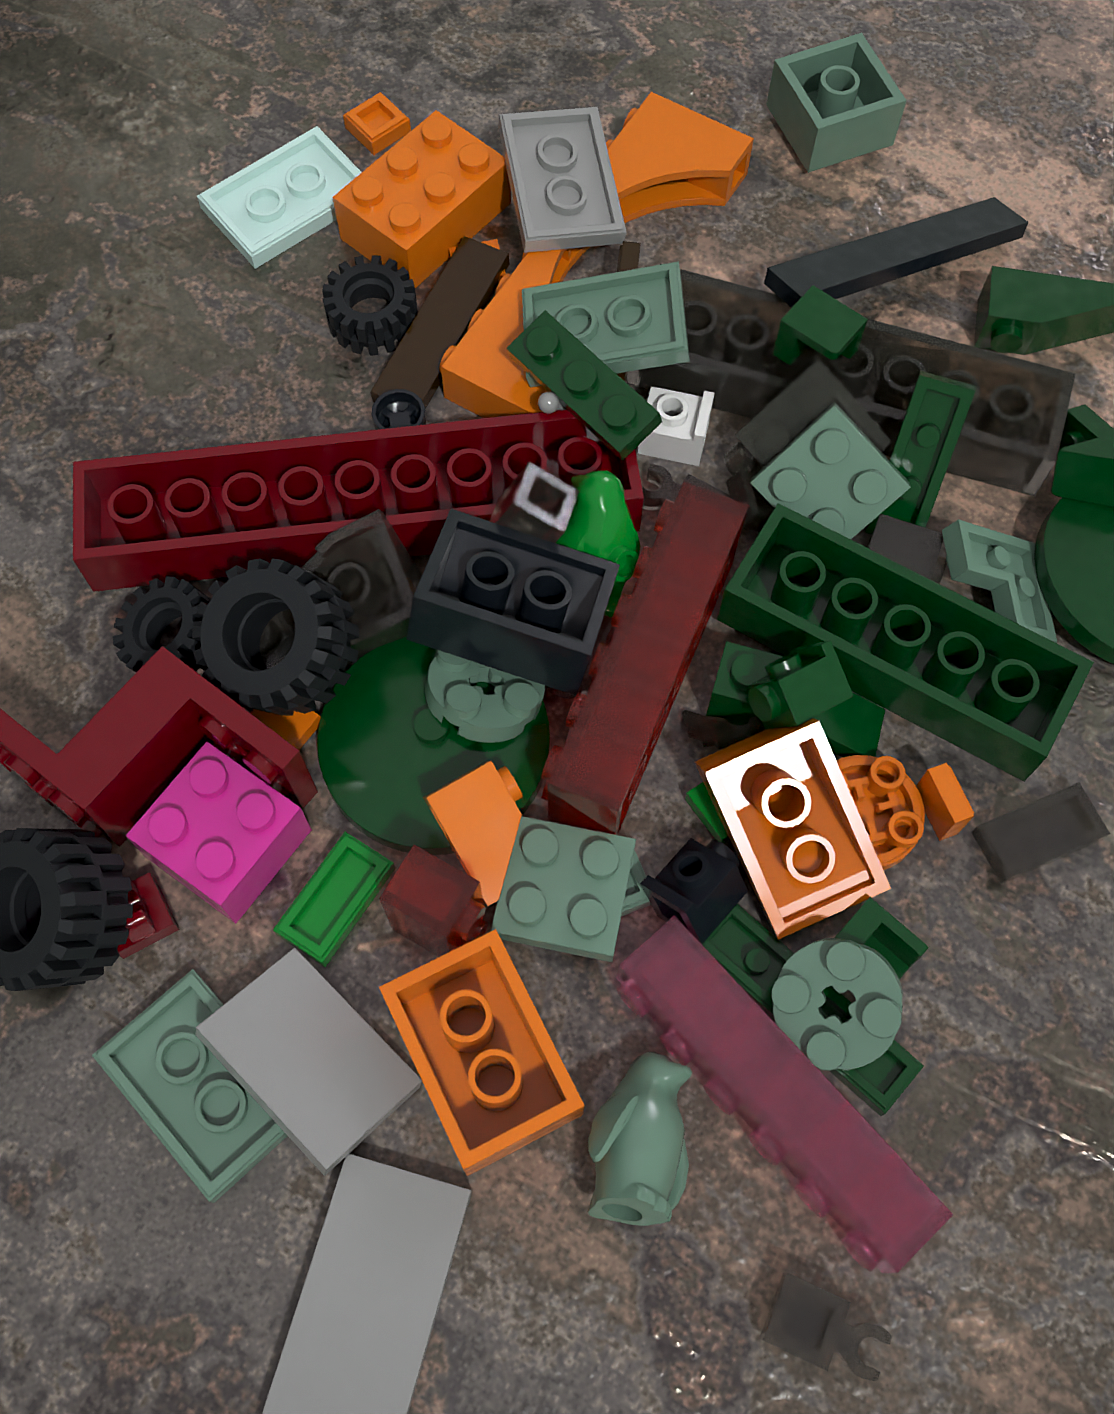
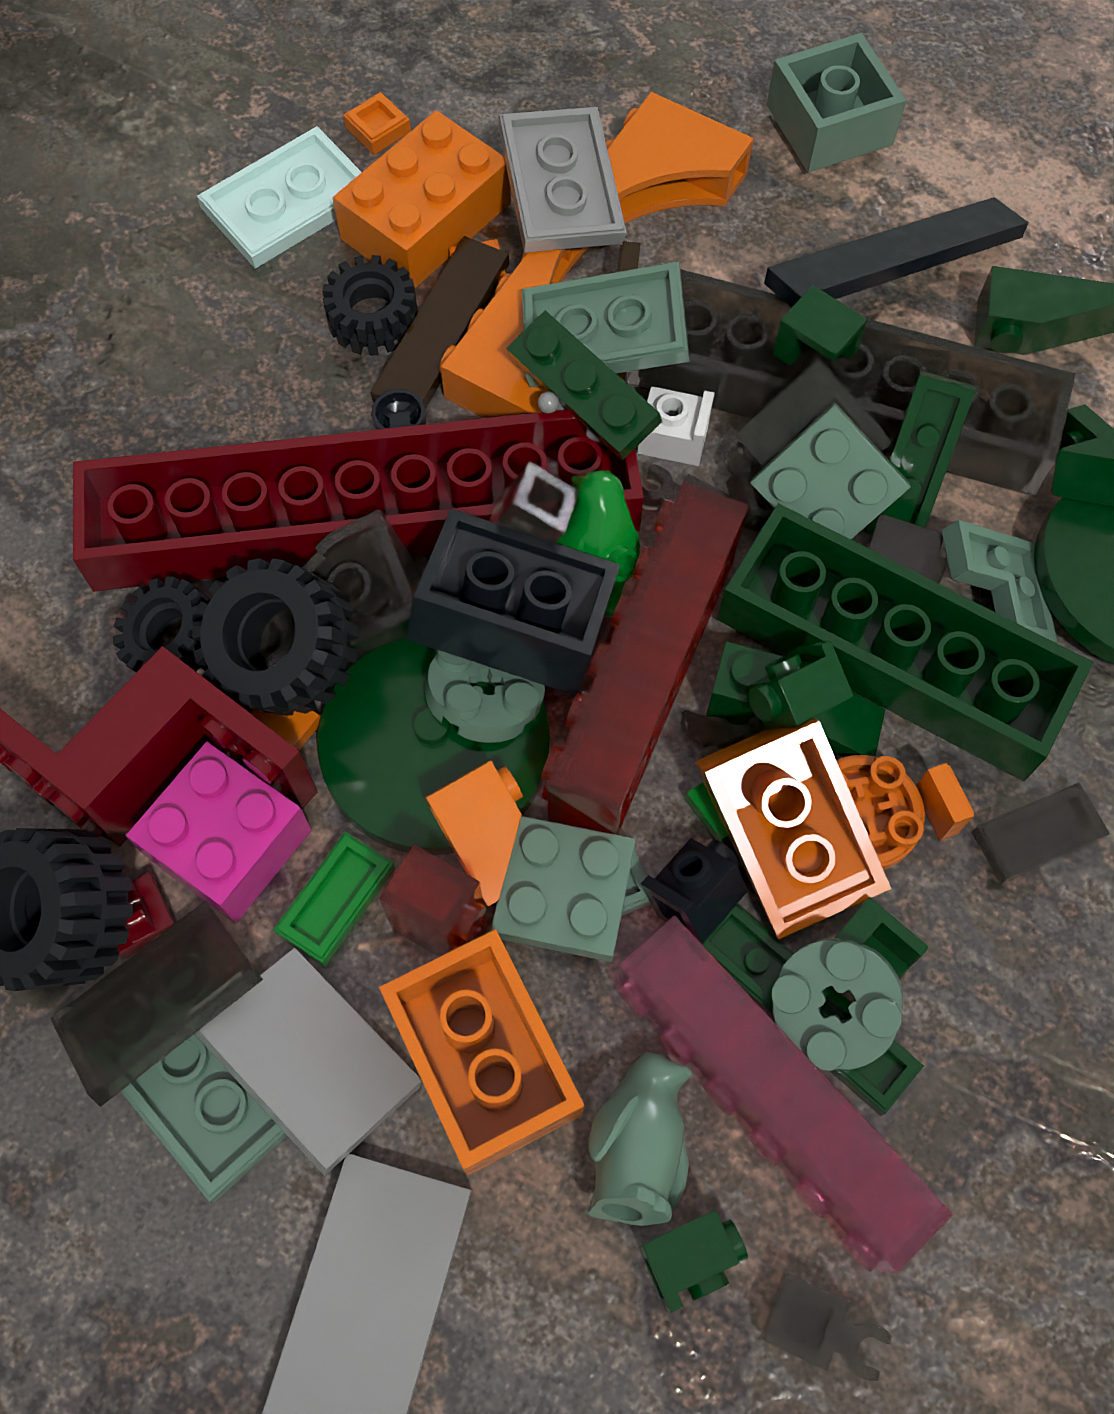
none -> clear smoke tile [50,900,263,1107]
none -> dark green brick [638,1210,748,1313]

